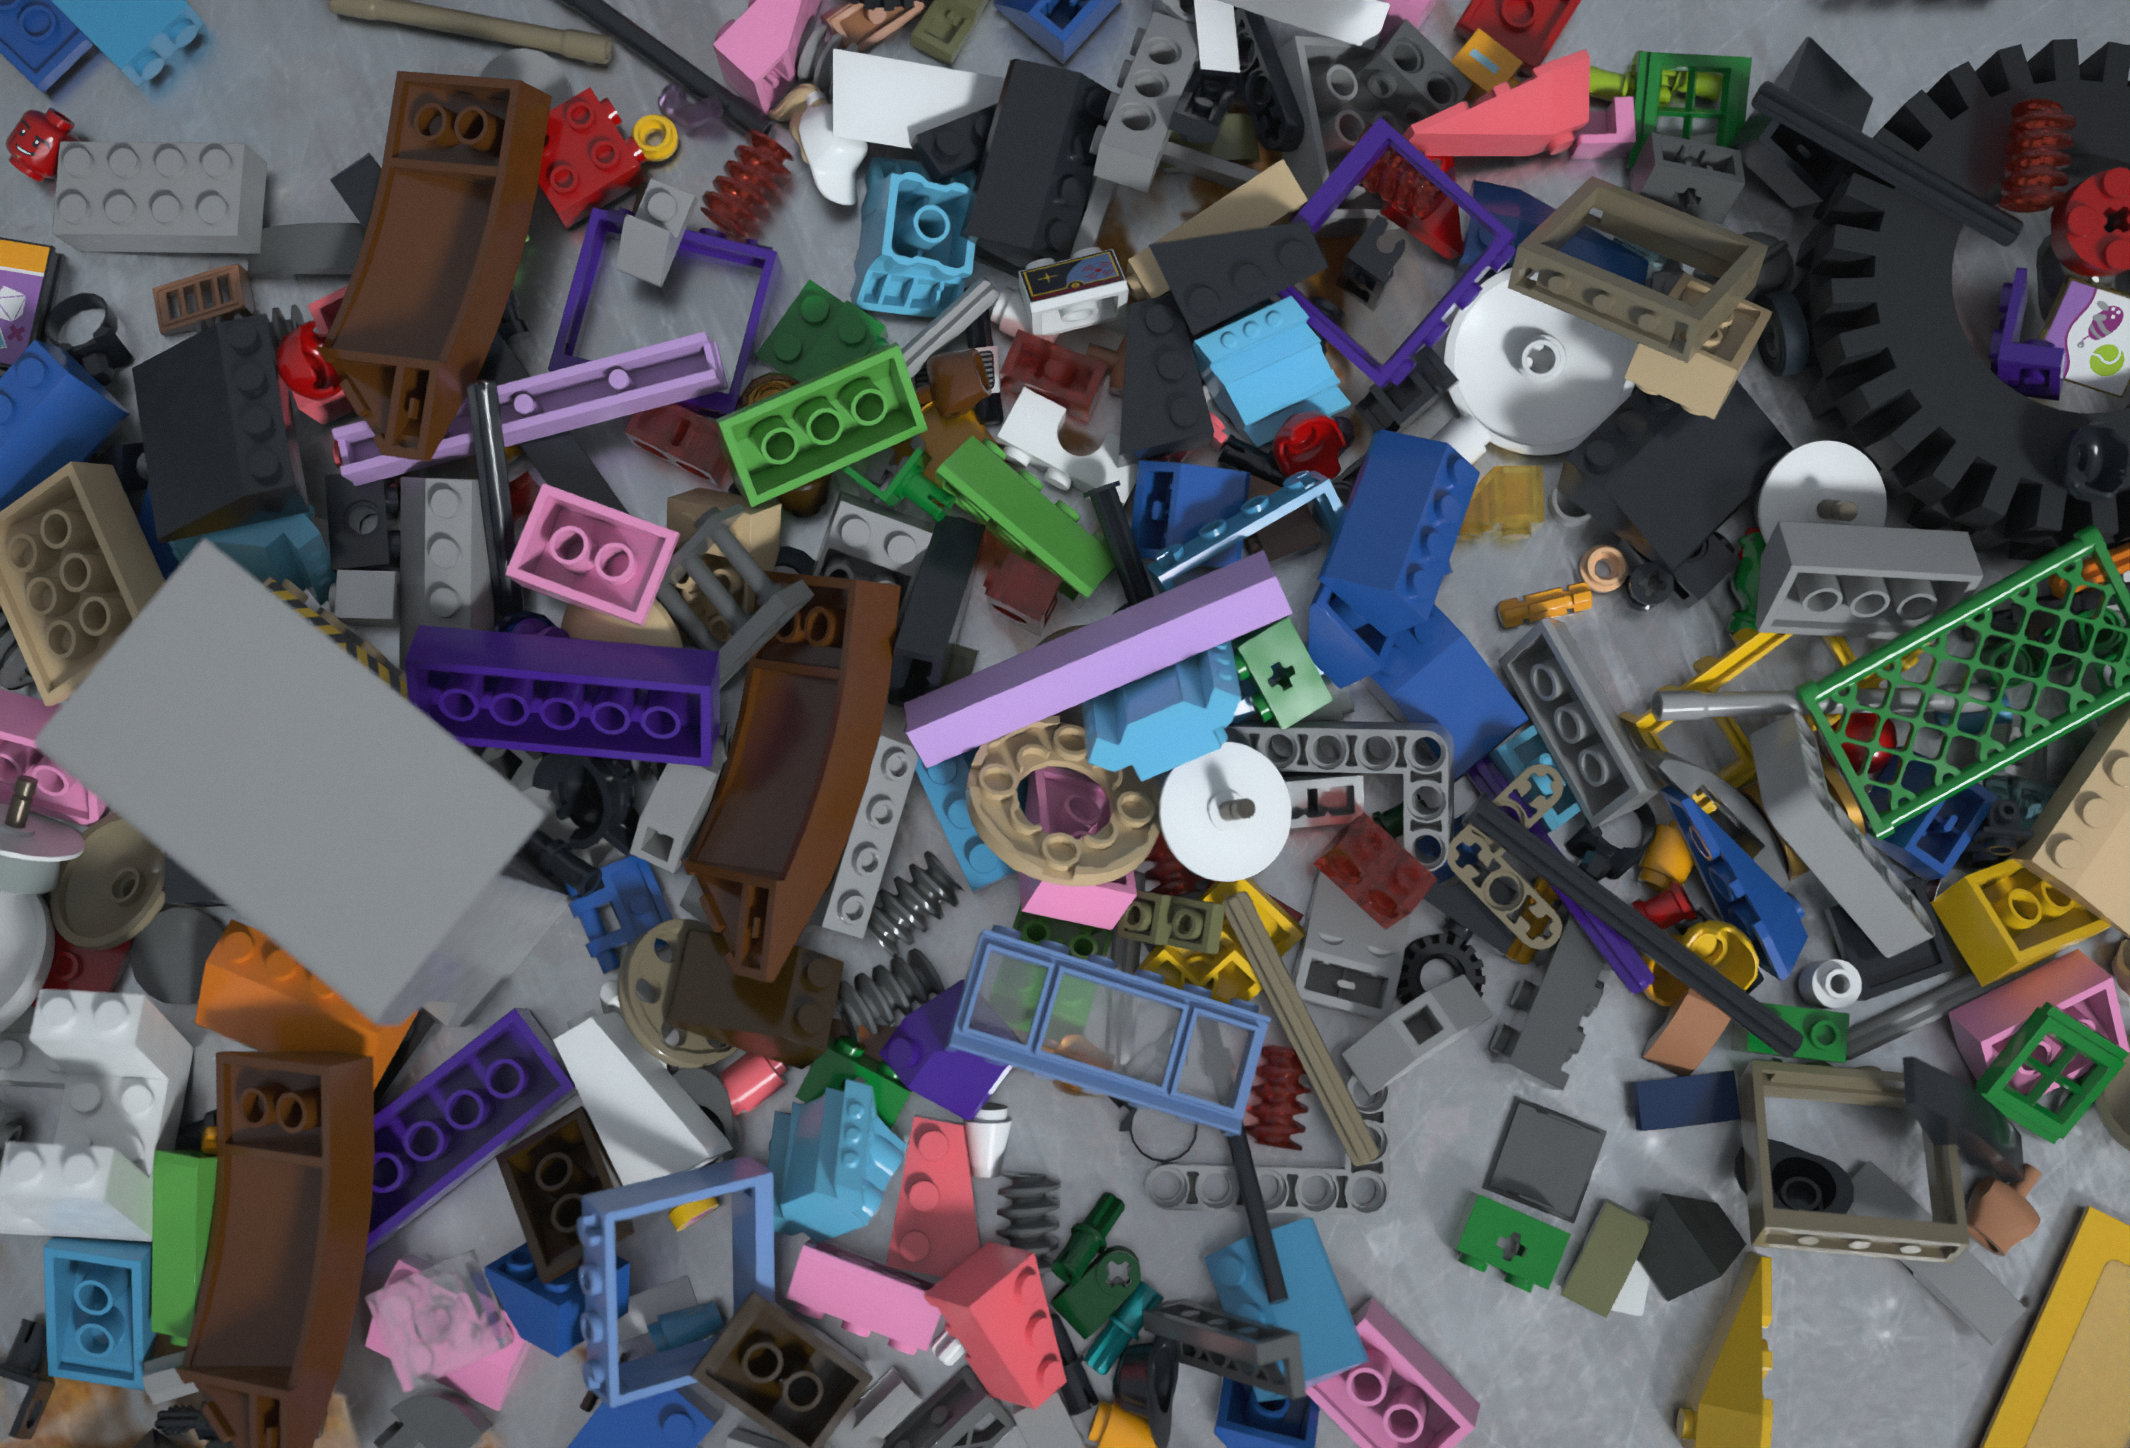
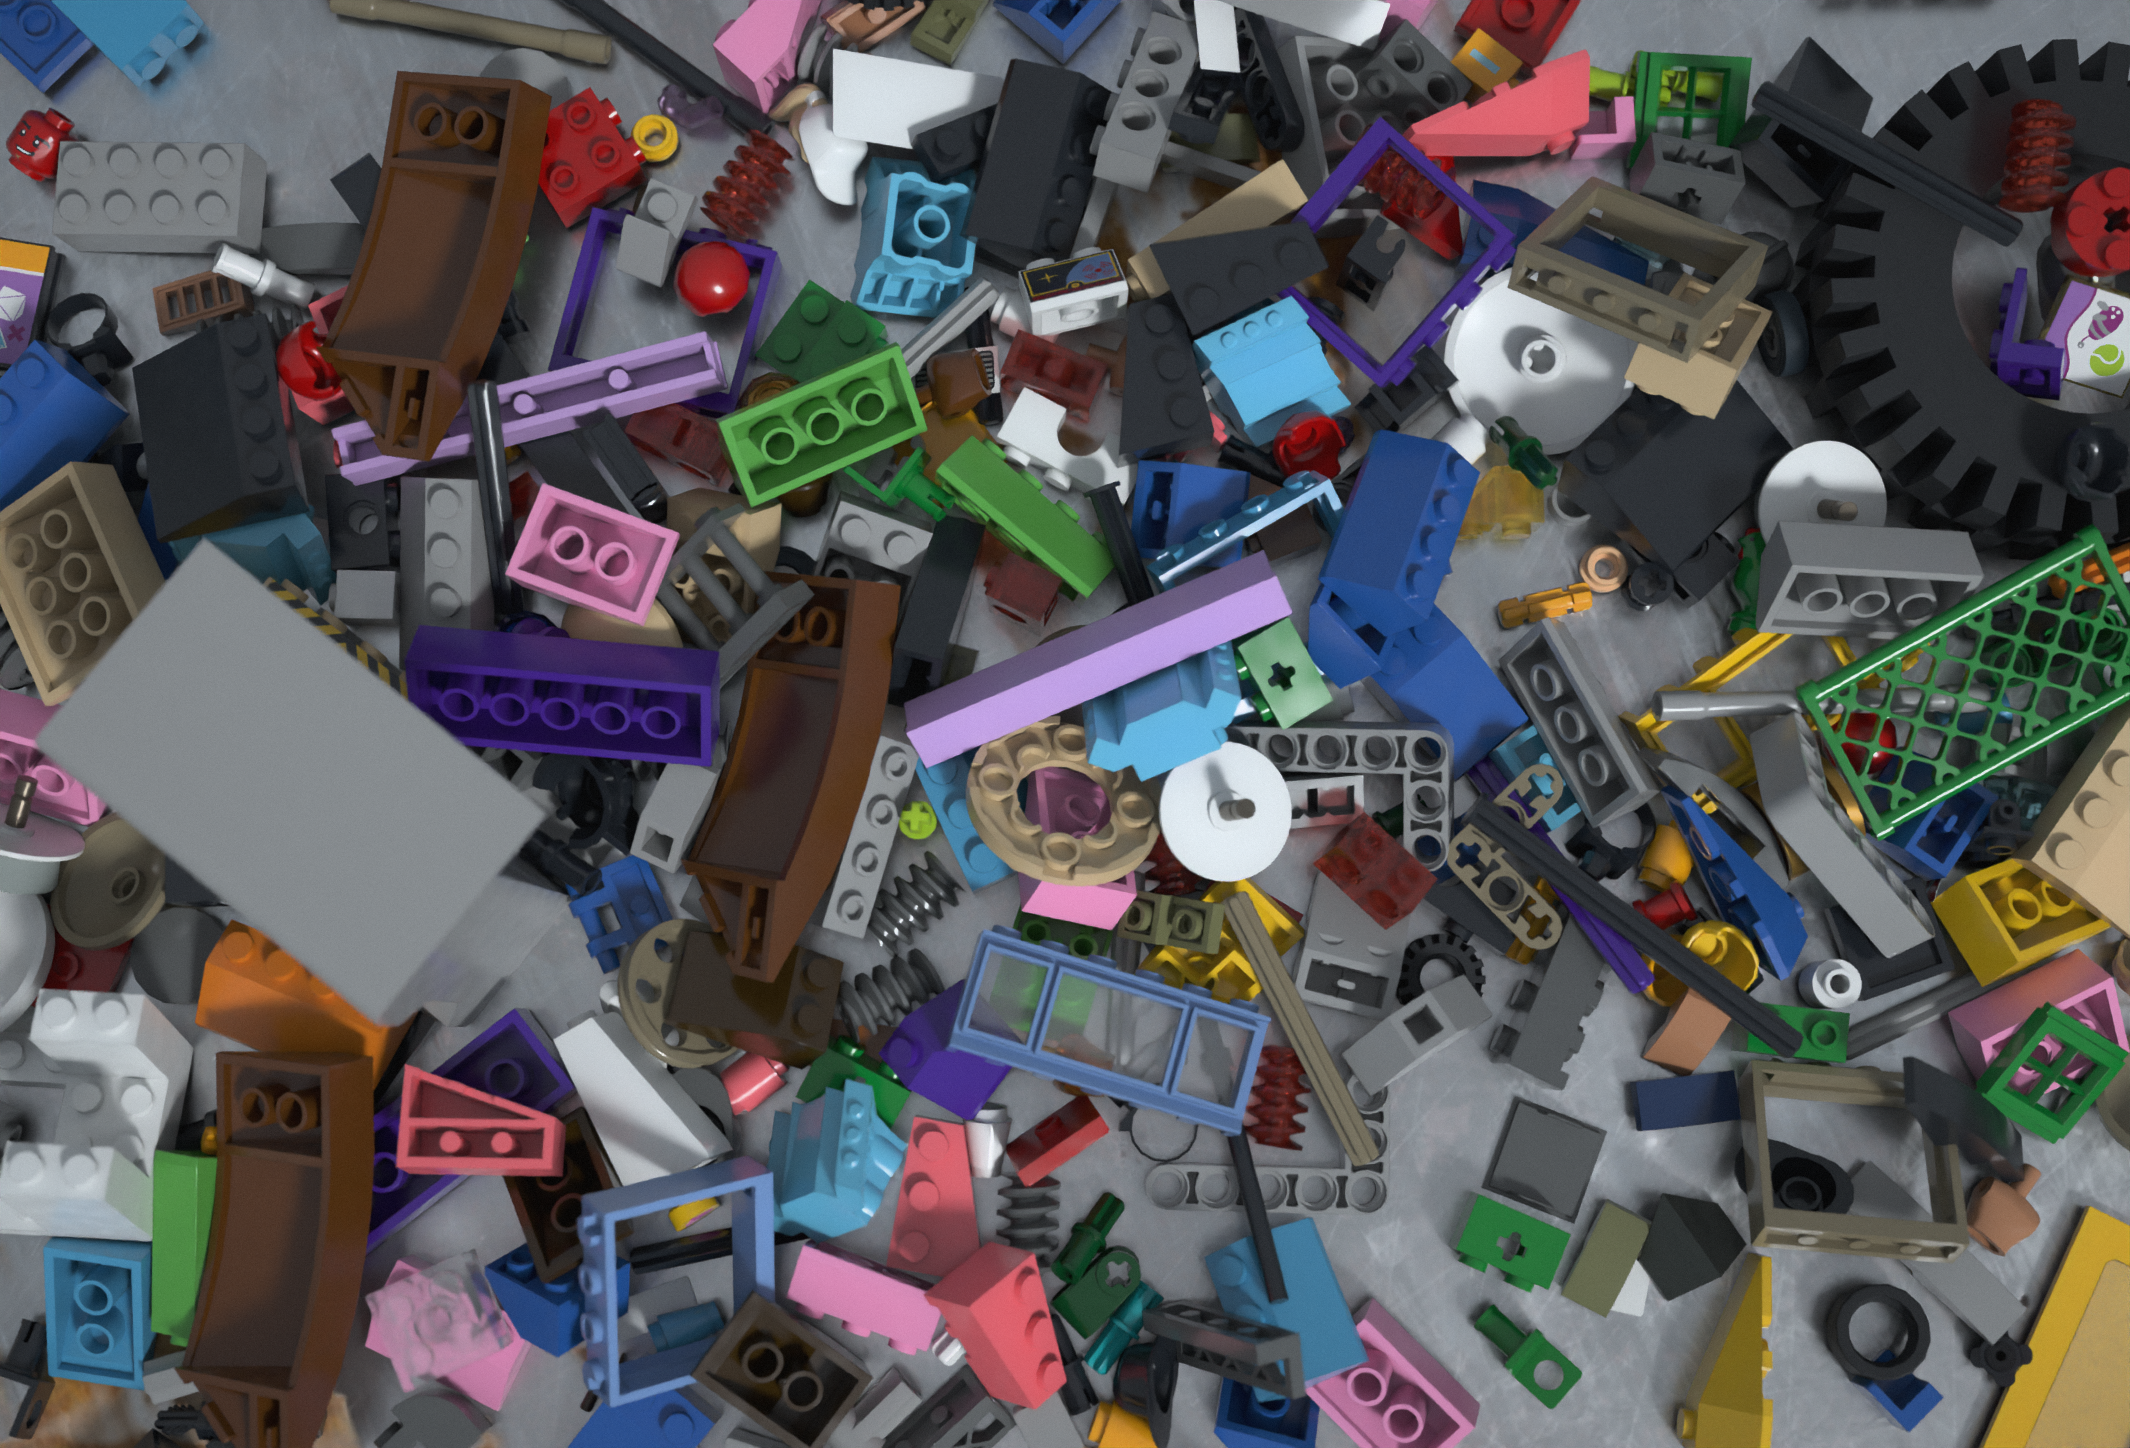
none -> white pin [211,243,315,312]
none -> coral wedge [396,1064,566,1176]
none -> black piece [581,413,670,526]
none -> black axle [630,1227,810,1275]
none -> red hair [673,241,750,317]
none -> lime axle [899,800,937,840]
none -> red plate [1005,1092,1110,1187]
none -> green bracket [1474,1304,1582,1410]
none -> dark green axle [1489,416,1558,490]
none -> black tyre [1826,1284,1931,1380]
none -> blue panel [1850,1349,1944,1433]
none -> black plate [1970,1331,2033,1387]

